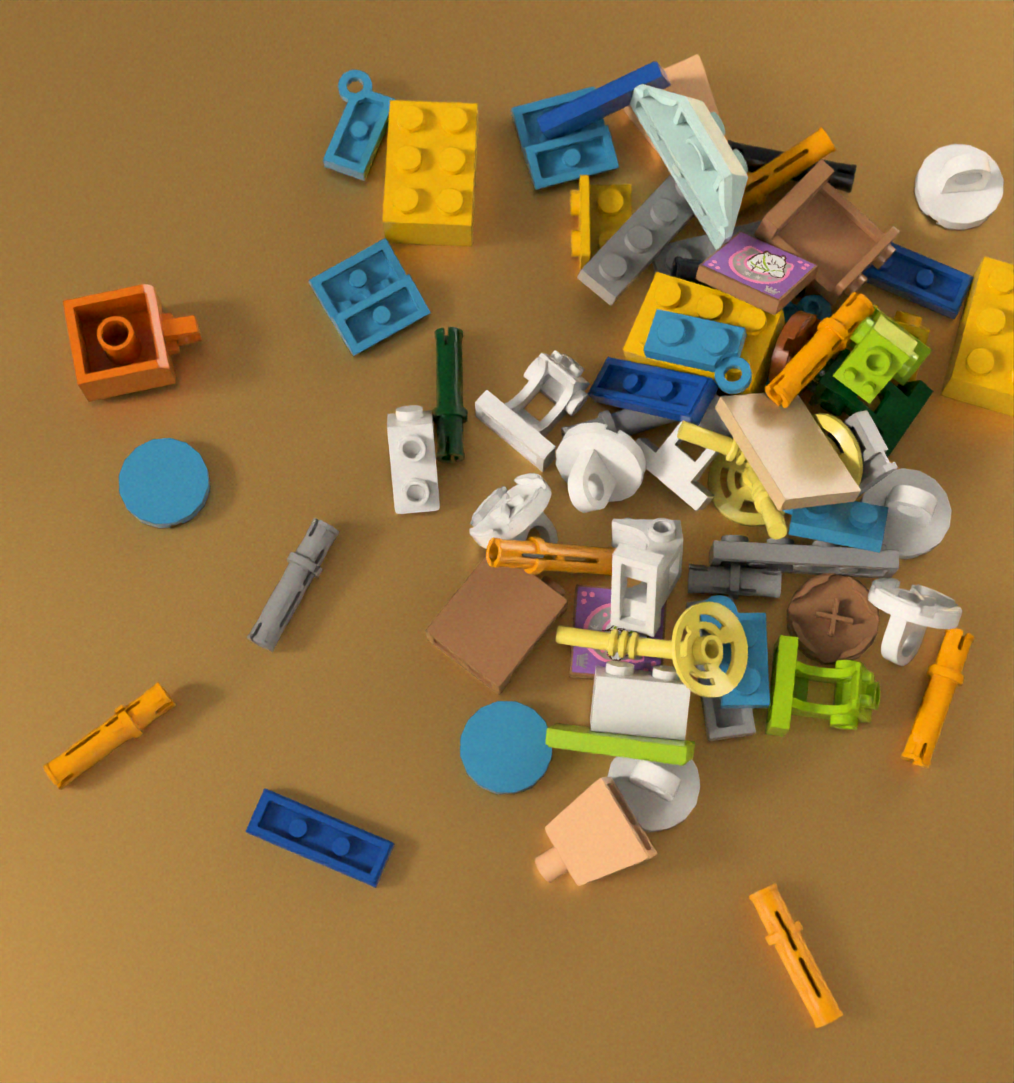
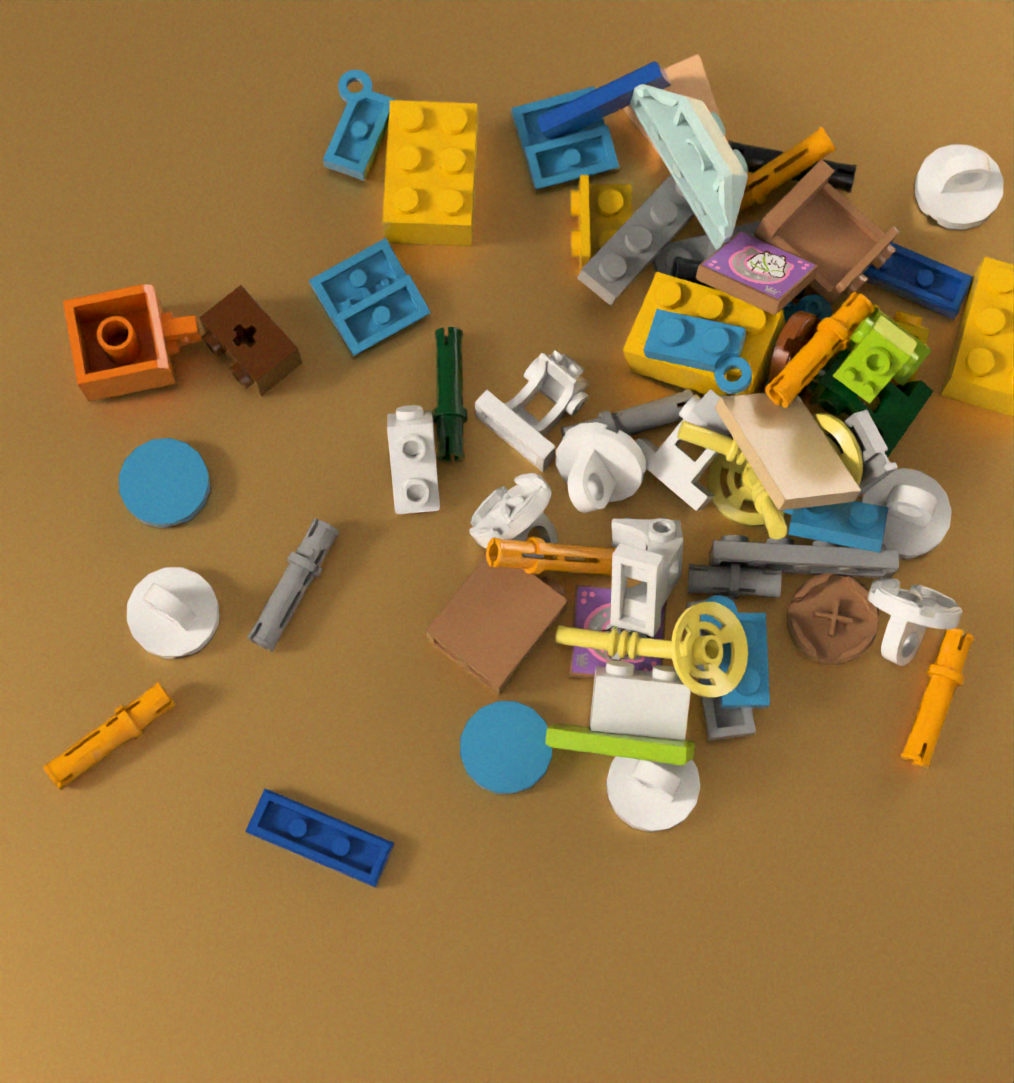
light nougat torso [535,777,658,886] -> none
blue tile [588,357,719,425] -> none
light orange pin [748,883,843,1028] -> none
lime tile [765,635,881,737] -> none
none -> white tile [127,567,220,659]
none -> reddish brown brick [199,285,302,396]

